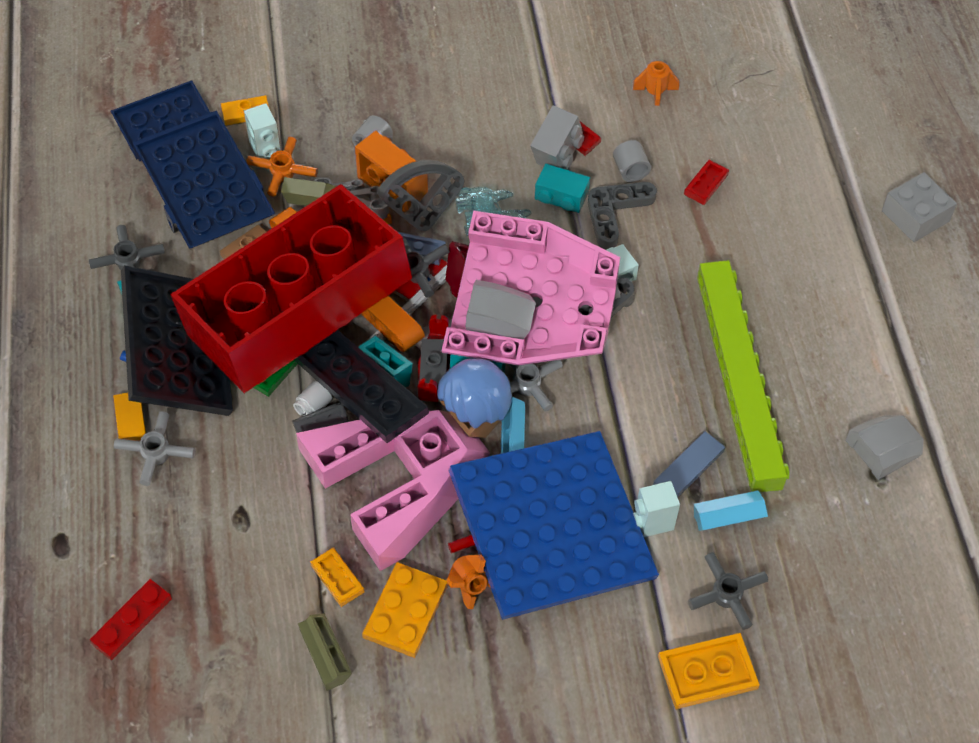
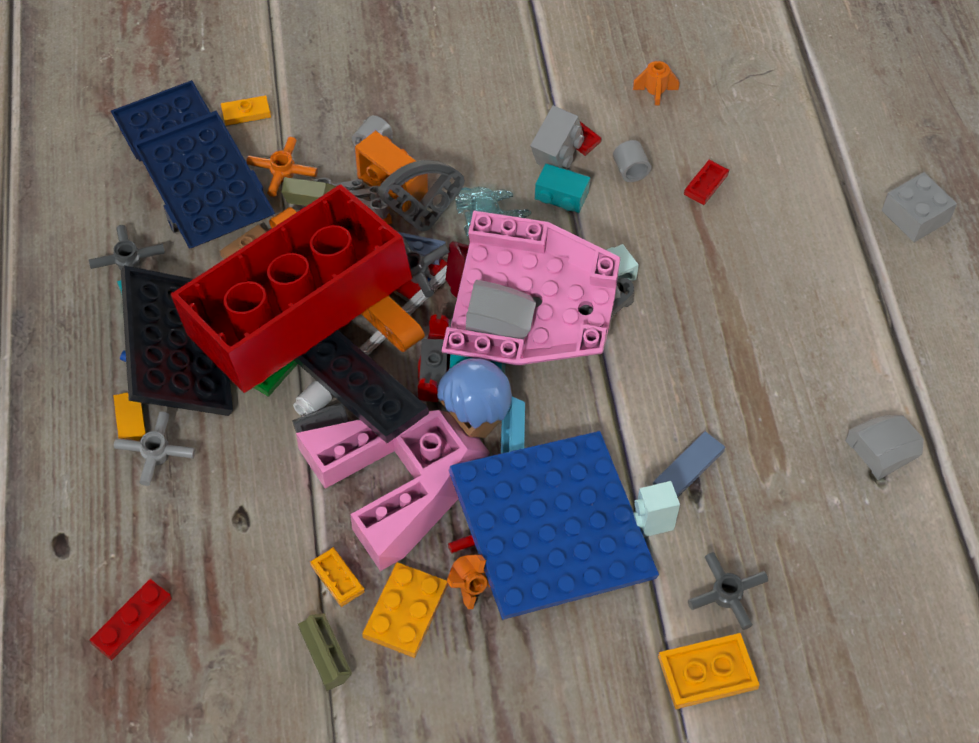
light aqua brick [244,104,280,159] -> none
teal brick [358,336,413,388] -> none
light grey bar [510,360,563,411] -> none
dark grey beam [588,182,657,249] -> none
medium azure piece [694,490,768,531] -> none
lime brick [697,260,789,493] -> none

